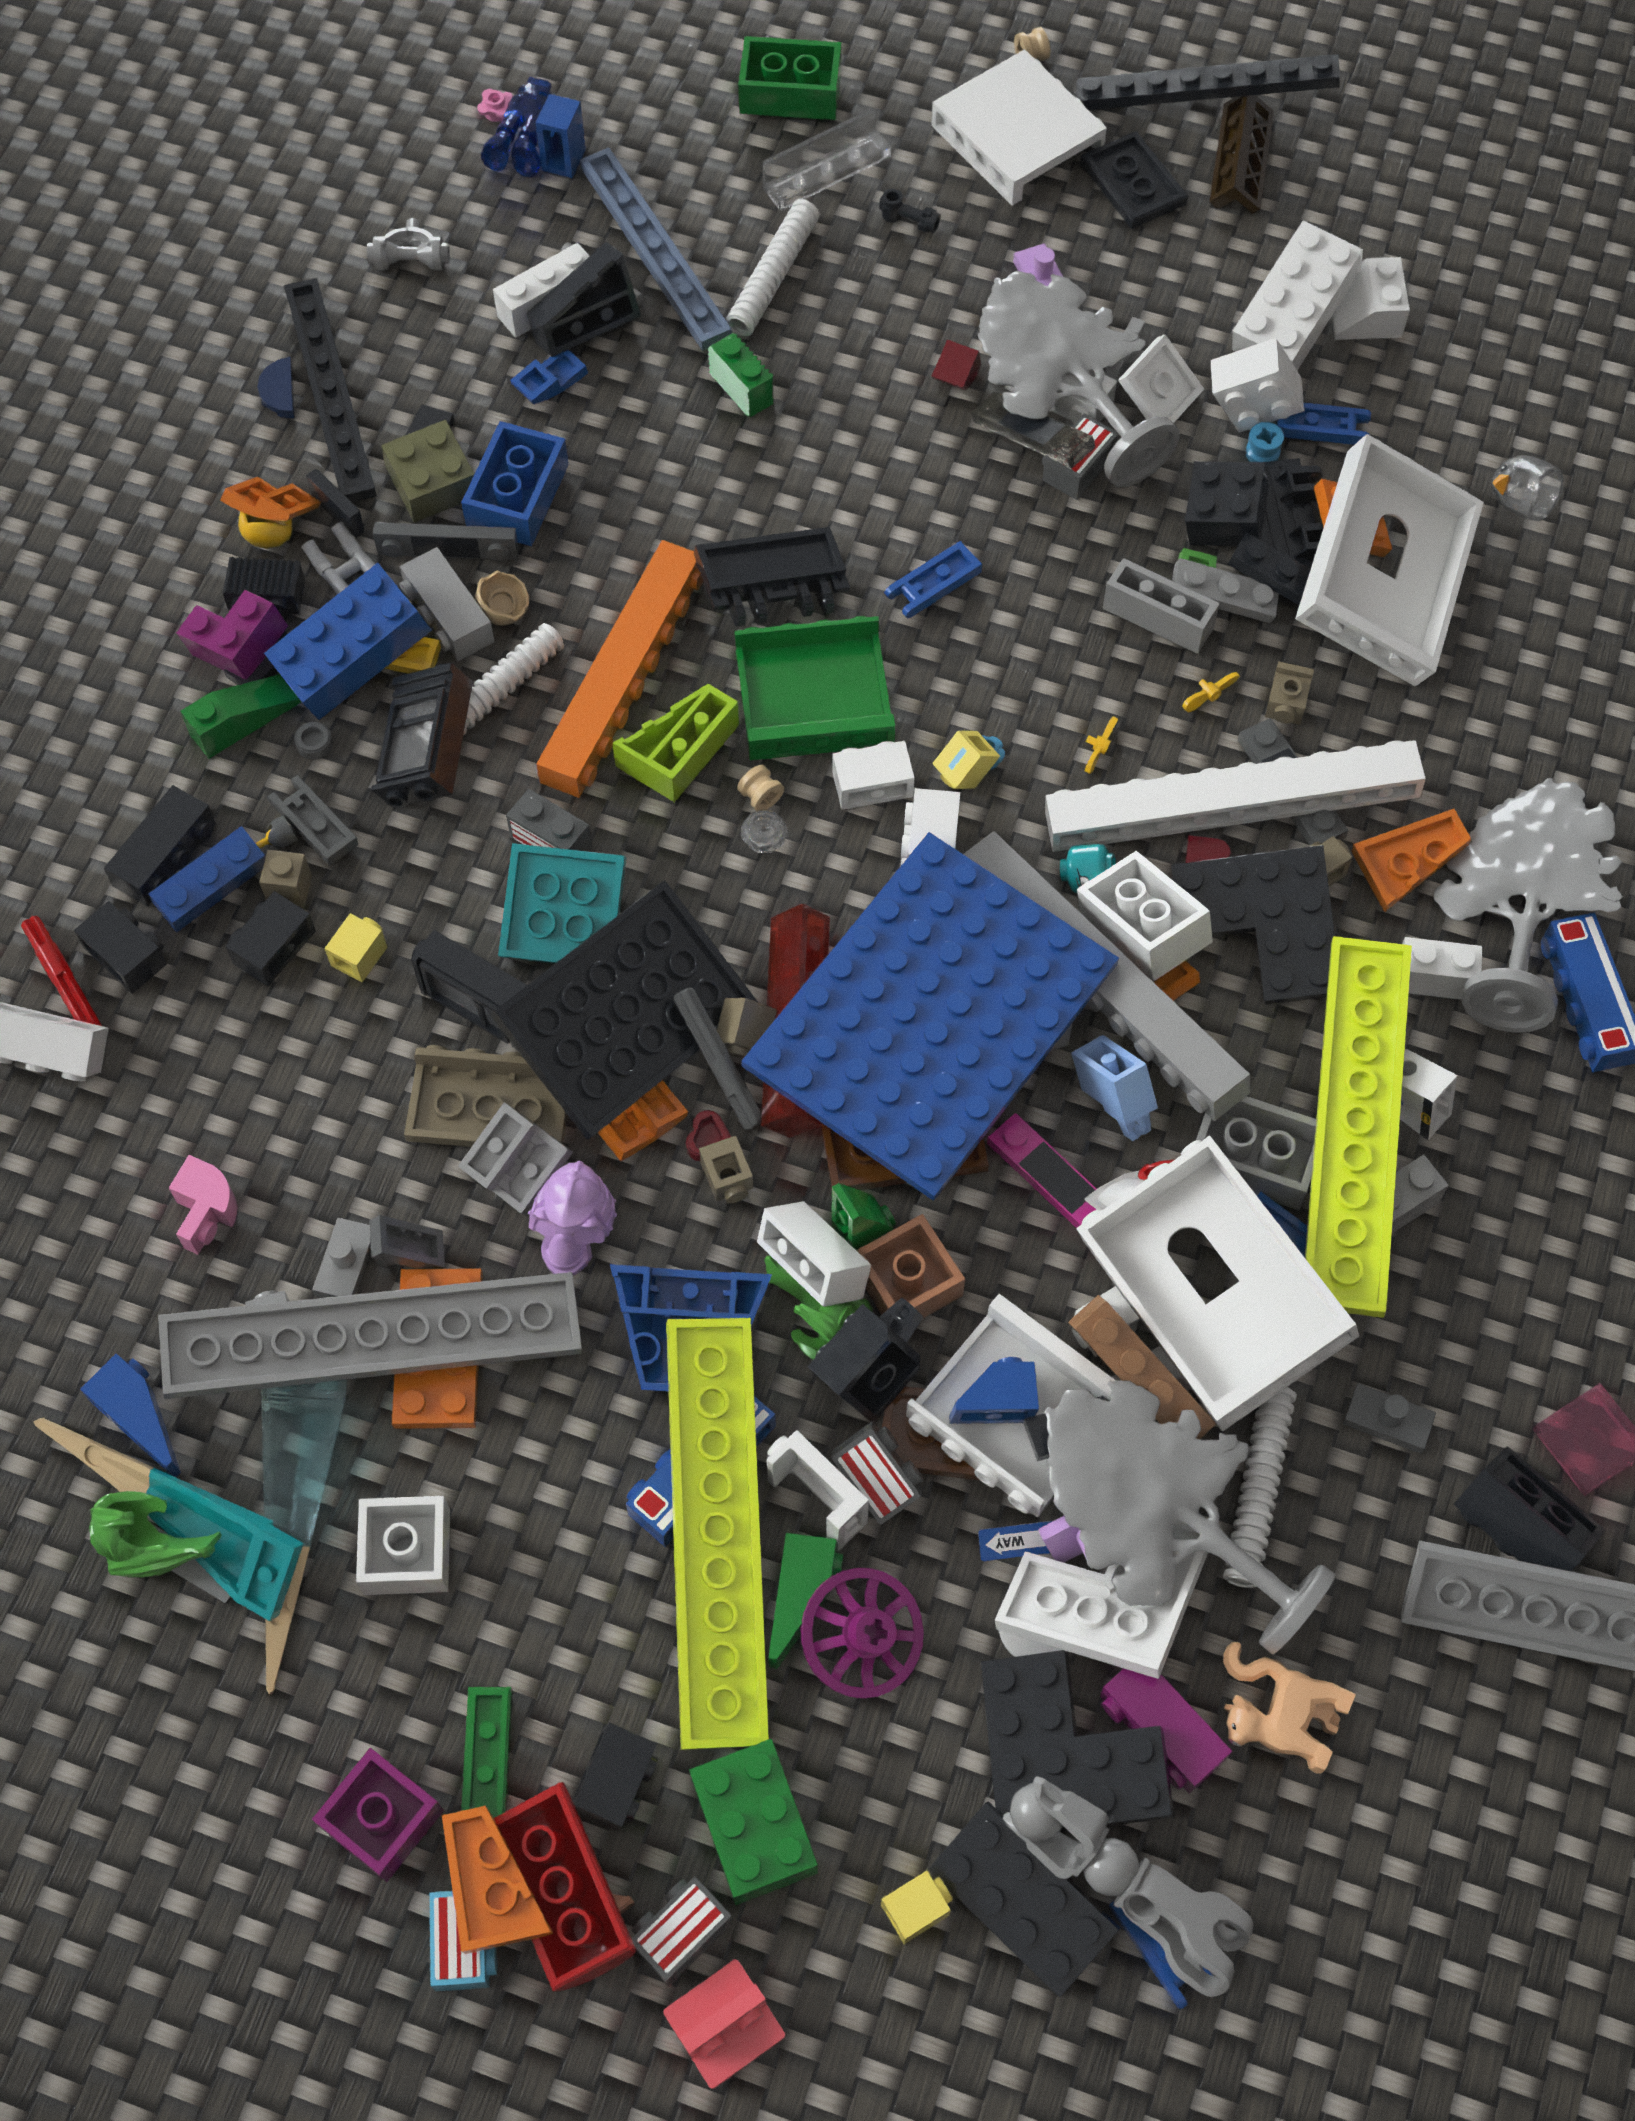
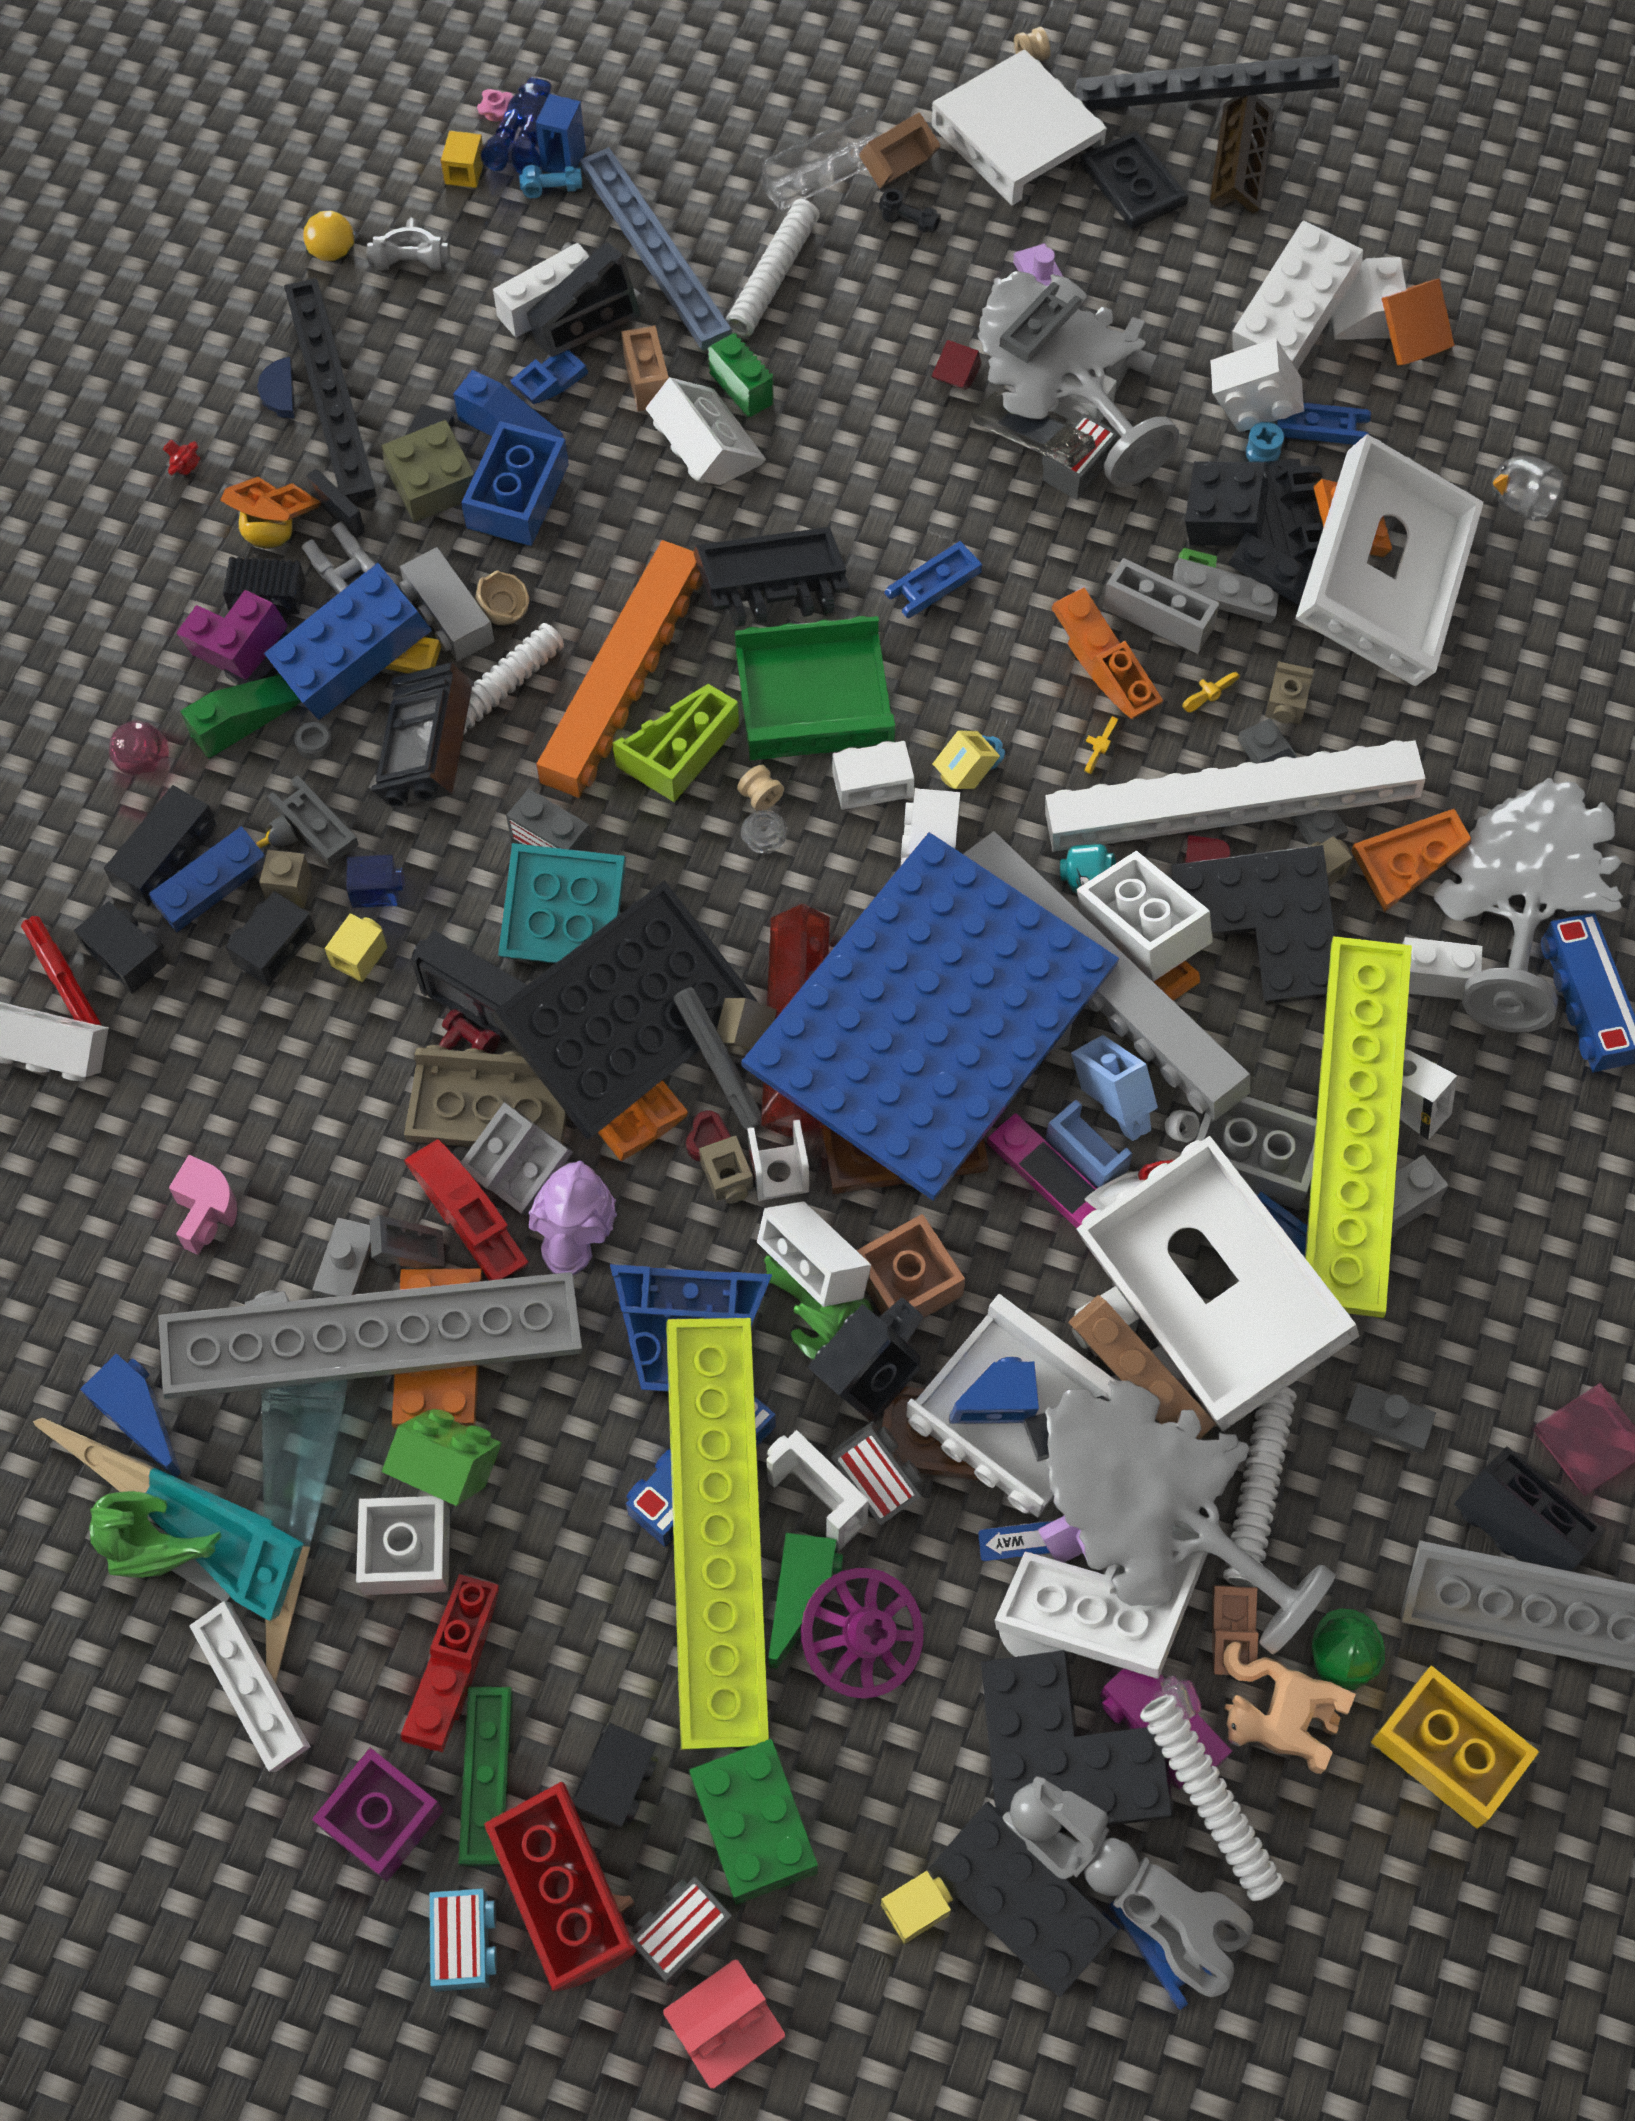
dark grey plate [373,522,519,561] -> none
orange wing [442,1806,553,1954] -> none
green brick [738,36,841,120] -> none
green slope [832,1183,896,1250] -> none
white plate [1118,335,1204,423] -> none
none -> clear pink hair [109,720,169,775]
none -> red plant [163,439,200,476]
none -> white plate [189,1601,310,1772]
none -> yellow hair [303,211,354,261]
none -> clear blue brick [347,855,404,908]
none -> bright green brick [382,1409,502,1506]
none -> red slope [401,1574,499,1753]
none -> red slope [404,1139,528,1281]
none -> dark red piece [439,1009,501,1054]
none -> yellow brick [441,131,485,188]
none -> blue slope [453,370,564,438]
none -> dark azure bar [520,165,583,198]
none -> medium nougat panel [622,326,669,412]
none -> white slope [646,377,766,485]
none -> white piece [747,1120,809,1201]
none -> medium nougat panel [859,112,940,189]
none -> dark grey hinge [999,282,1082,363]
none -> medium blue panel [1045,1100,1133,1189]
none -> orange slope [1051,587,1164,719]
none -> white piece [1140,1695,1283,1901]
none -> clear piece [1152,1676,1202,1719]
none -> white hinge [1165,1110,1200,1142]
none -> nougat slope [1212,1584,1258,1675]
none -> green piece [1311,1608,1385,1691]
none -> yellow brick [1371,1665,1539,1829]
none -> orange slope [1382,278,1455,366]

